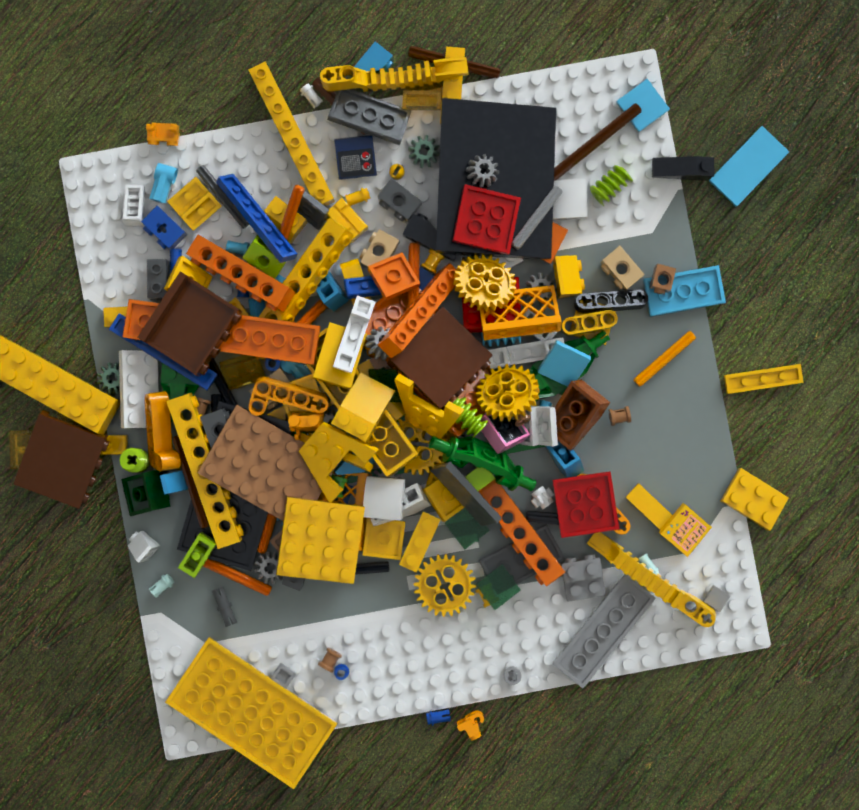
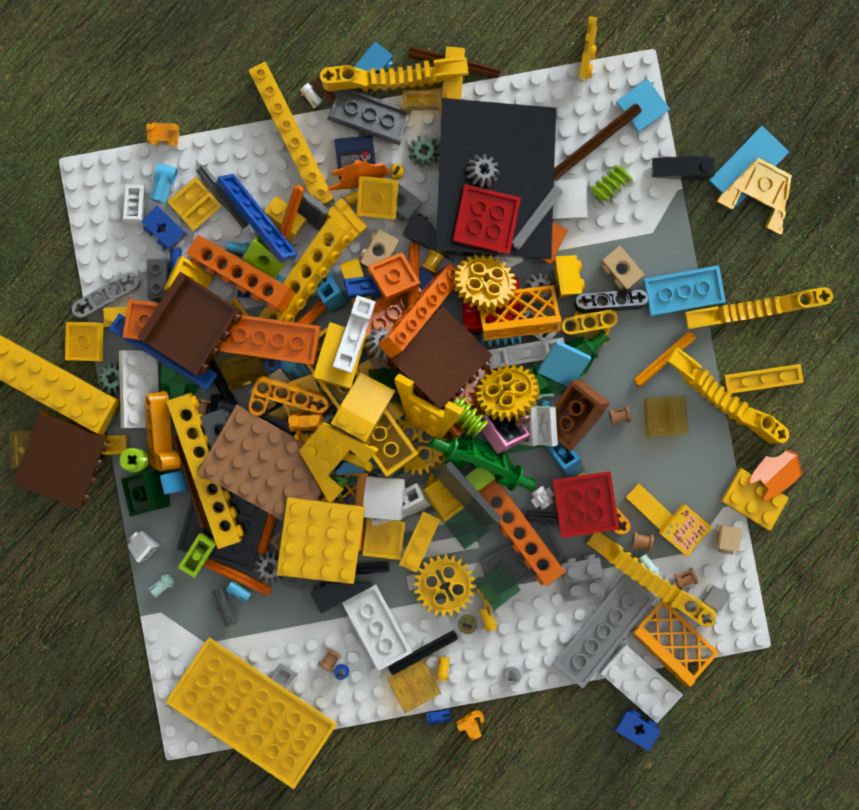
dark azure tile [248,298,266,317] -> none
medium nougat brick [650,264,676,295] -> none
none -> yellow plate [65,322,104,361]
none -> light grey beam [72,272,141,318]
none -> medium azure pin [226,581,251,603]
none -> black slope [310,582,373,613]
none -> orange shield [328,160,389,190]
none -> white plate [342,584,413,671]
none -> yellow plate [357,176,399,219]
none -> clear yellow slope [386,659,441,713]
none -> black axle [388,630,458,675]
none -> yellow pin [434,657,450,681]
none -> clear smoke tile [458,614,477,634]
none -> yellow pin [479,606,498,632]
none -> yellow wing [579,16,597,83]
none -> white plate [599,643,683,723]
none -> blue brick [614,709,661,751]
none -> light orange fence [630,600,719,687]
none -> medium nougat bush [632,532,654,552]
none -> clear yellow slope [644,396,688,437]
none -> yellow piece [666,347,789,444]
none -> medium nougat bush [674,567,698,590]
none -> yellow piece [684,287,833,329]
none -> tan brick [713,524,742,555]
none -> yellow wing [716,158,792,235]
none -> orange shield [748,450,802,501]

